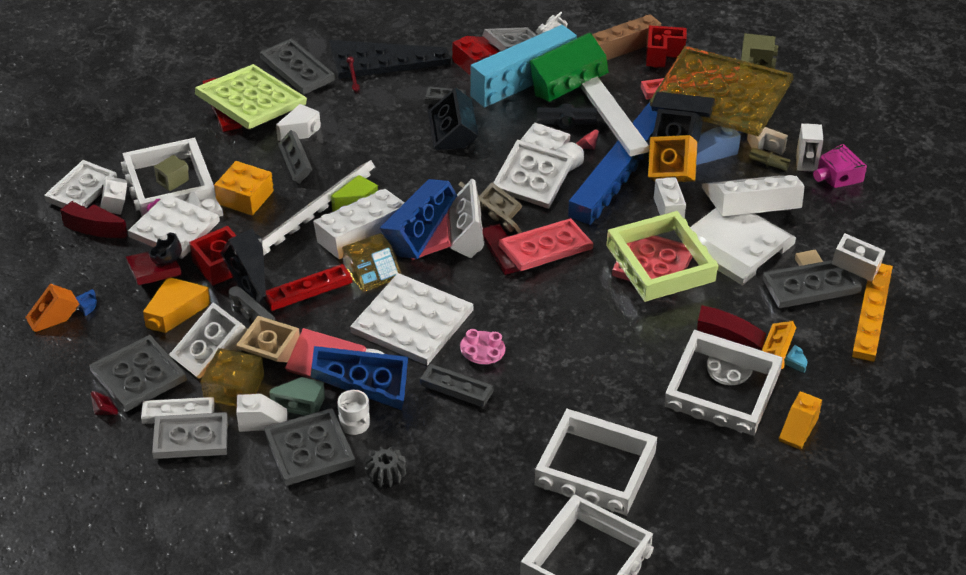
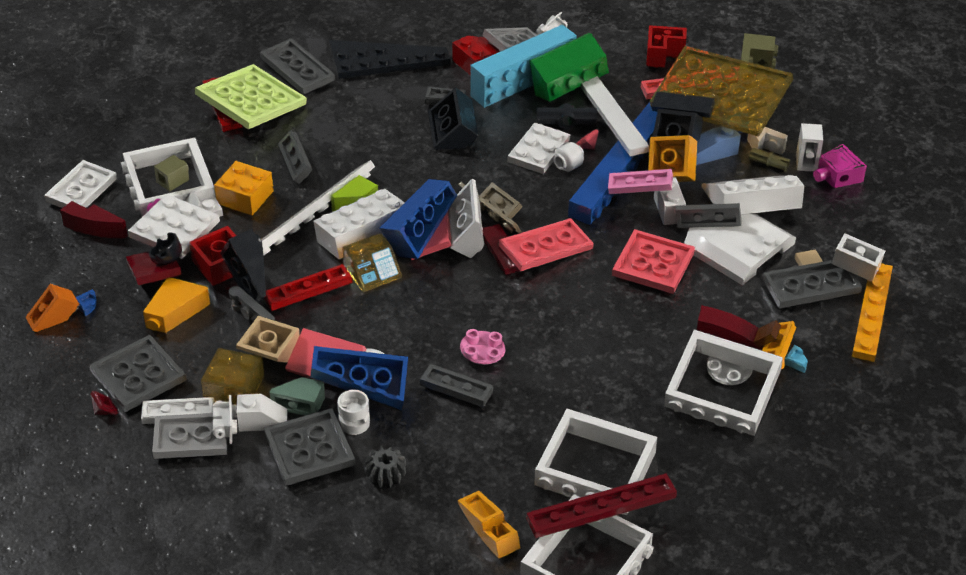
white slope [100,176,127,215] -> none
white slope [169,302,248,379] -> none
white slope [276,104,321,141] -> none
dark red hinge [347,57,360,92] -> none
white plate [350,273,473,366] -> none
white plate [494,139,574,208] -> none
medium nougat slope [592,14,661,60] -> none
yellowish green window [606,211,719,302] -> none
light orange slope [779,391,822,450] -> none
none -> white hinge [212,395,237,444]
none -> light orange slope [458,491,521,559]
none -> dark red plate [526,473,677,538]
none -> bright pink plate [608,169,673,194]
none -> dark grey plate [675,203,742,228]
none -> reddish brown tile [754,320,781,348]

